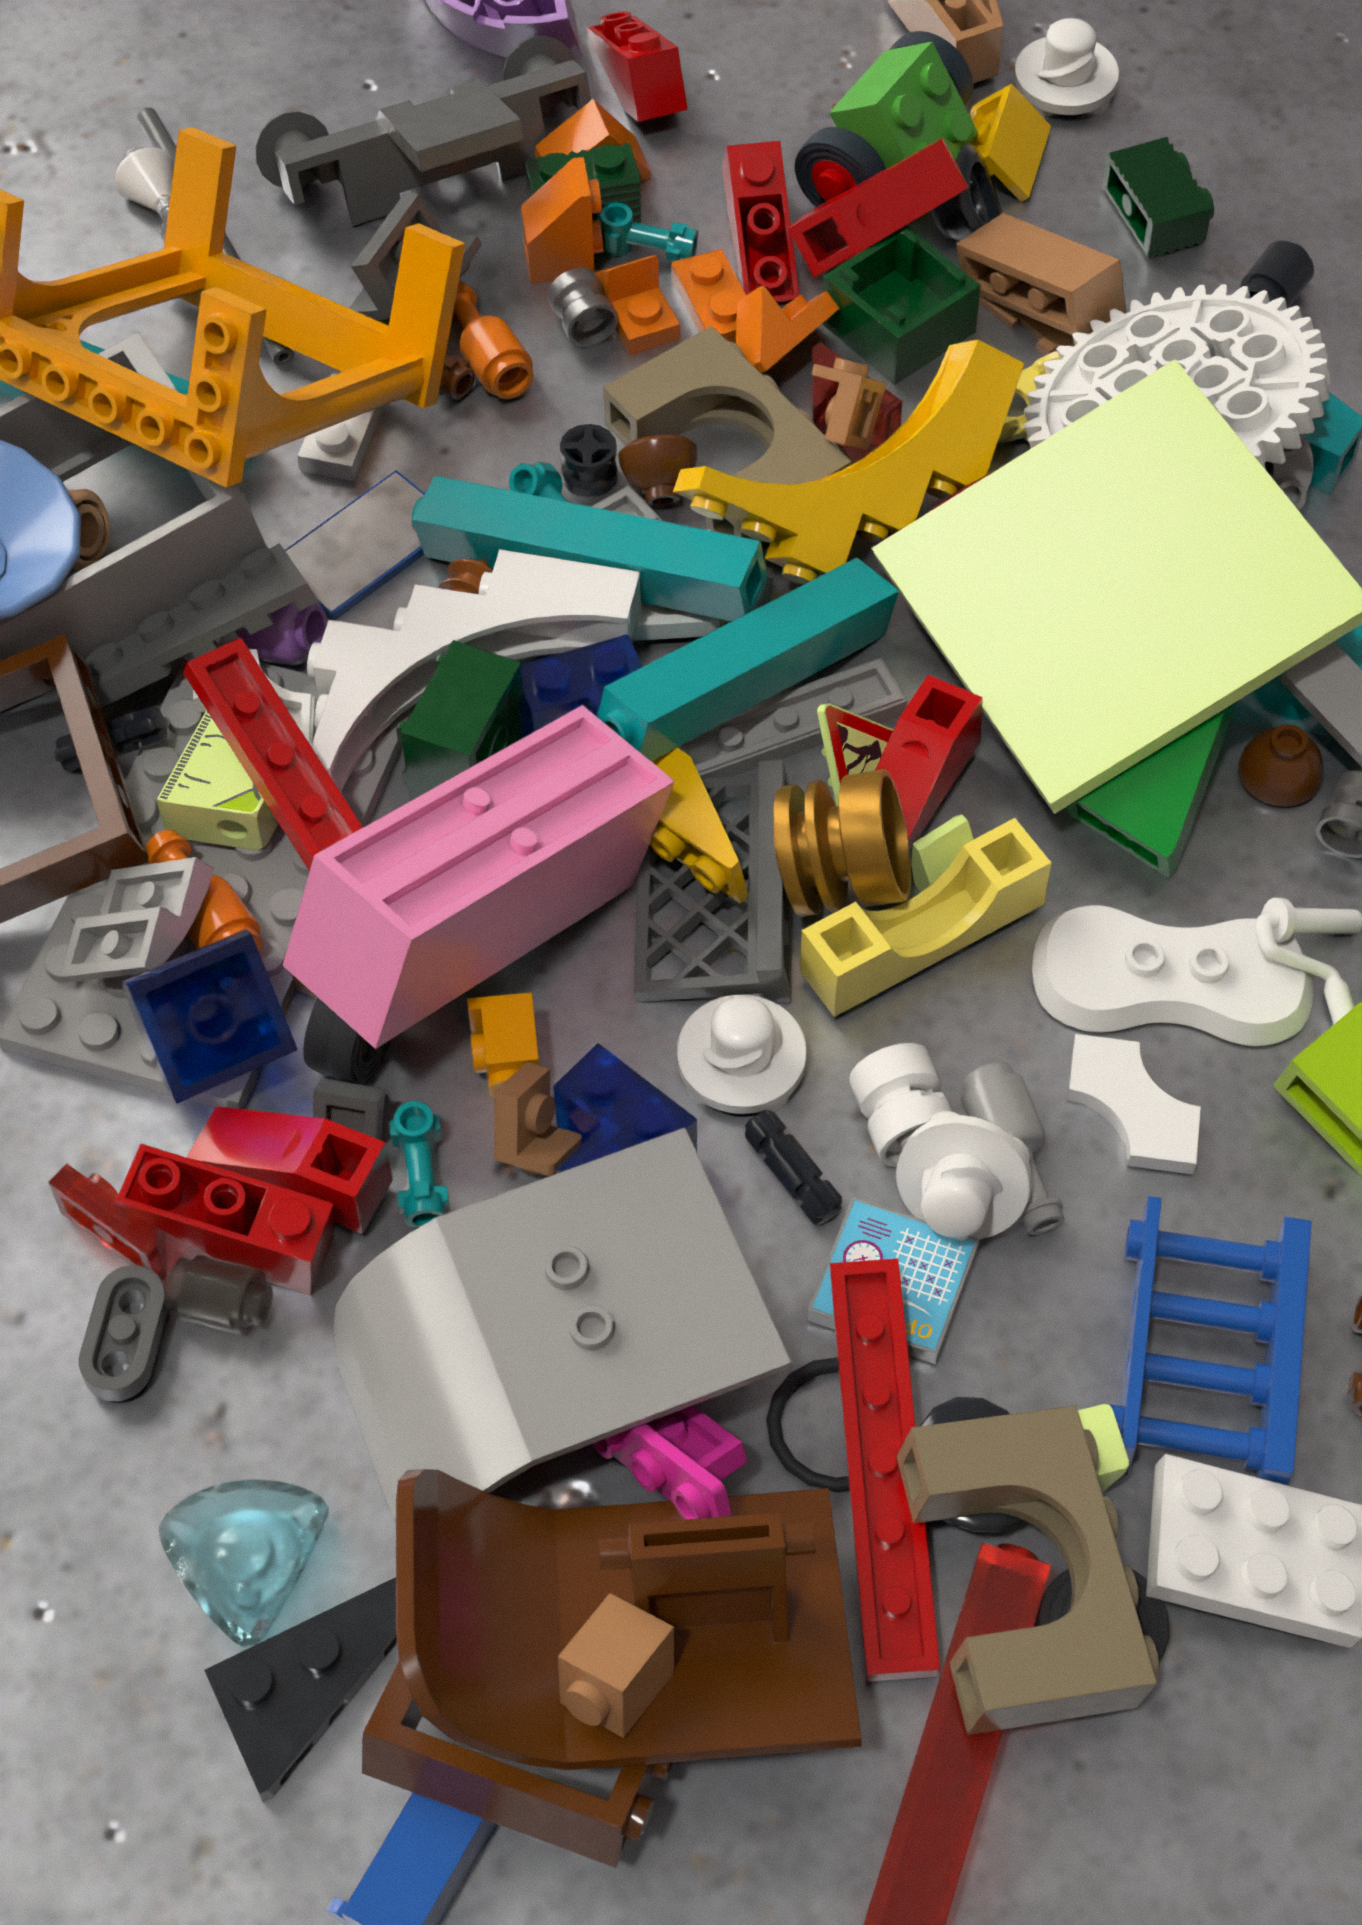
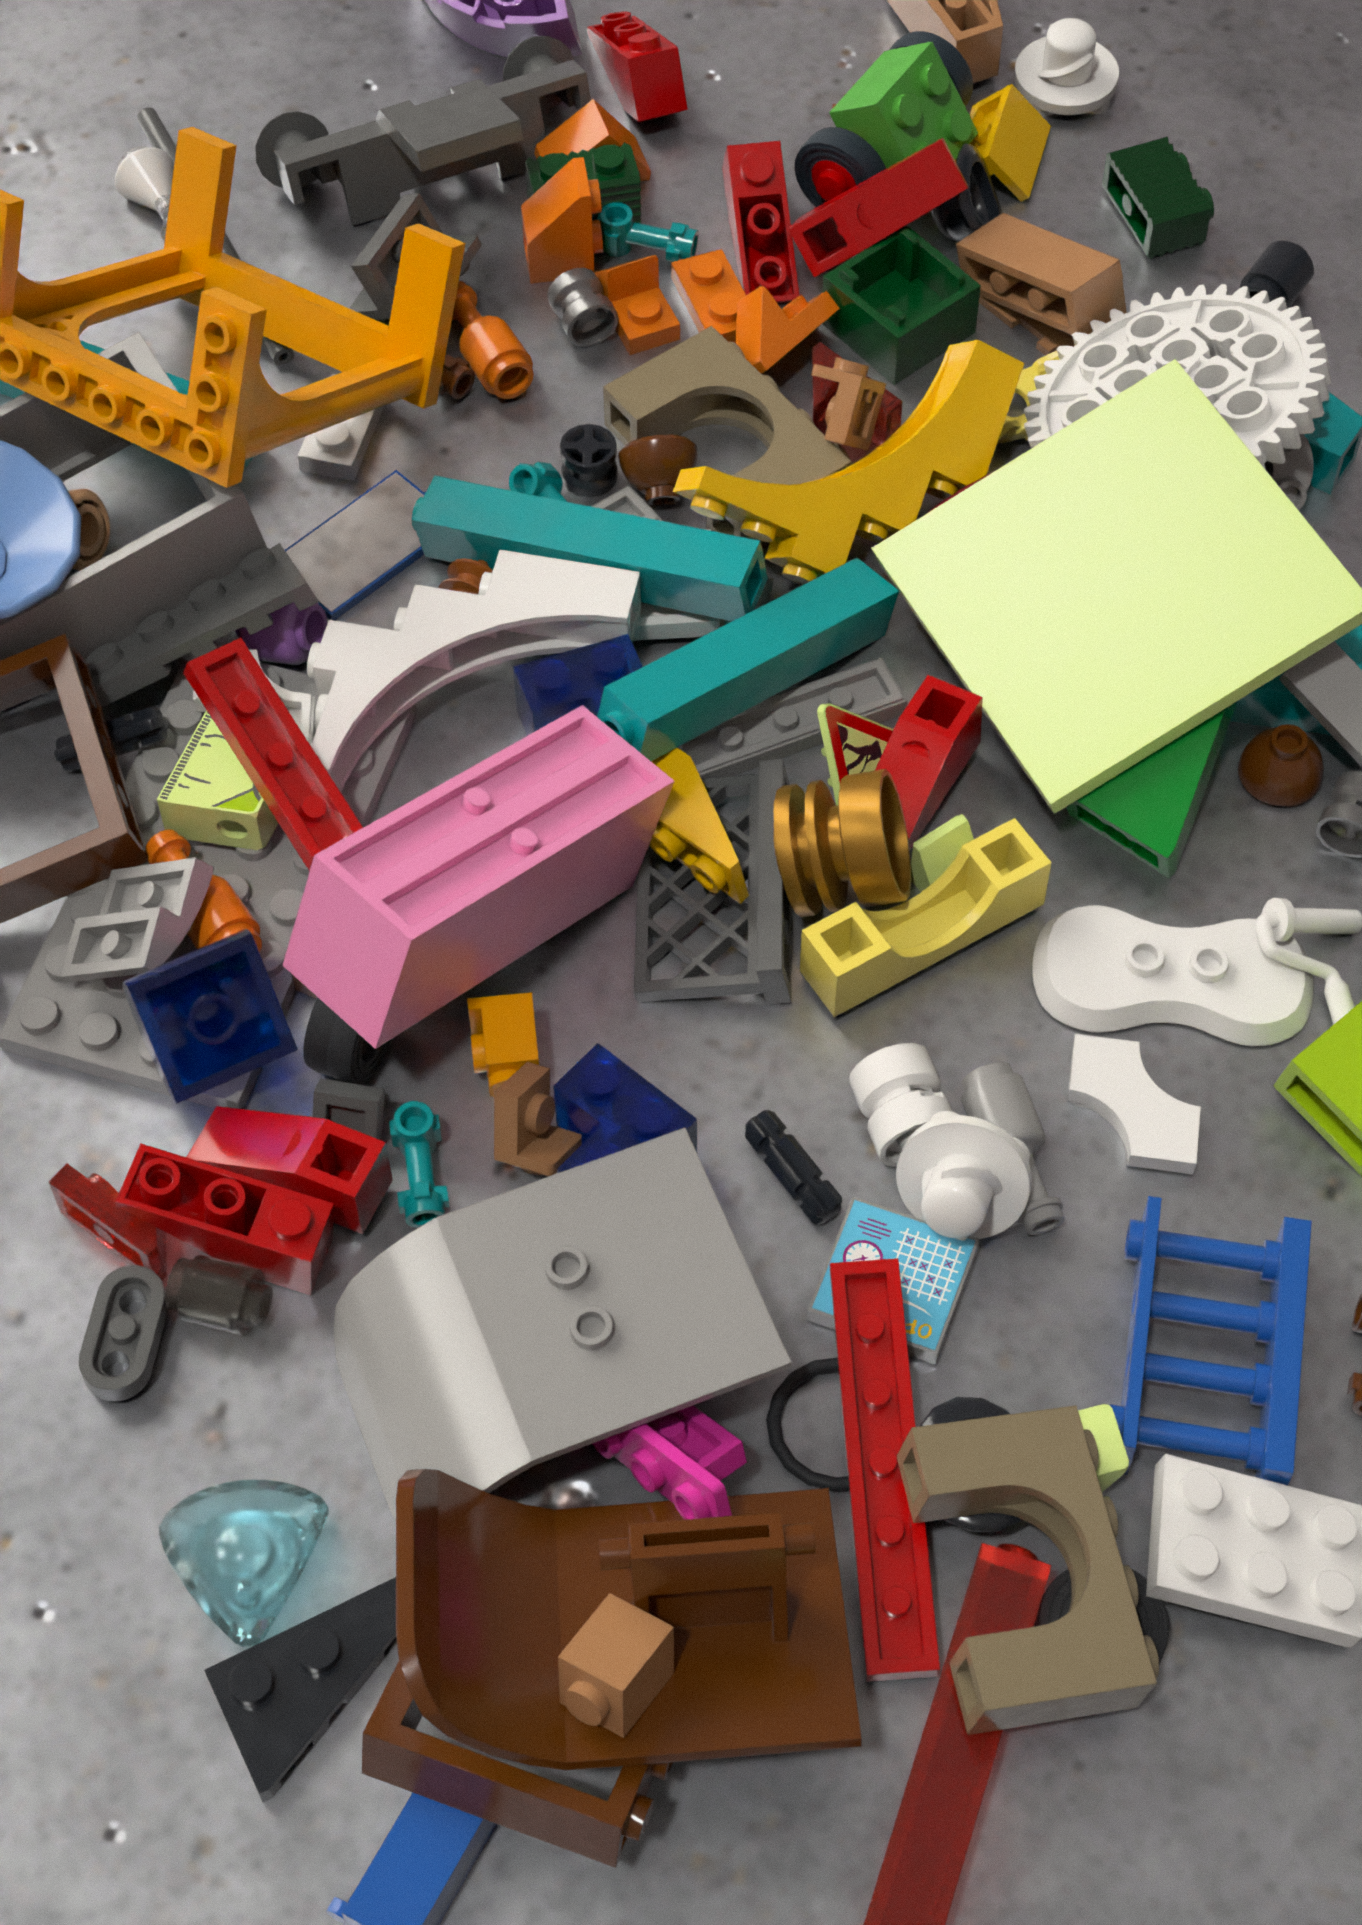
dark green container [396,640,527,801] -> none
white plate [677,995,806,1114] -> none

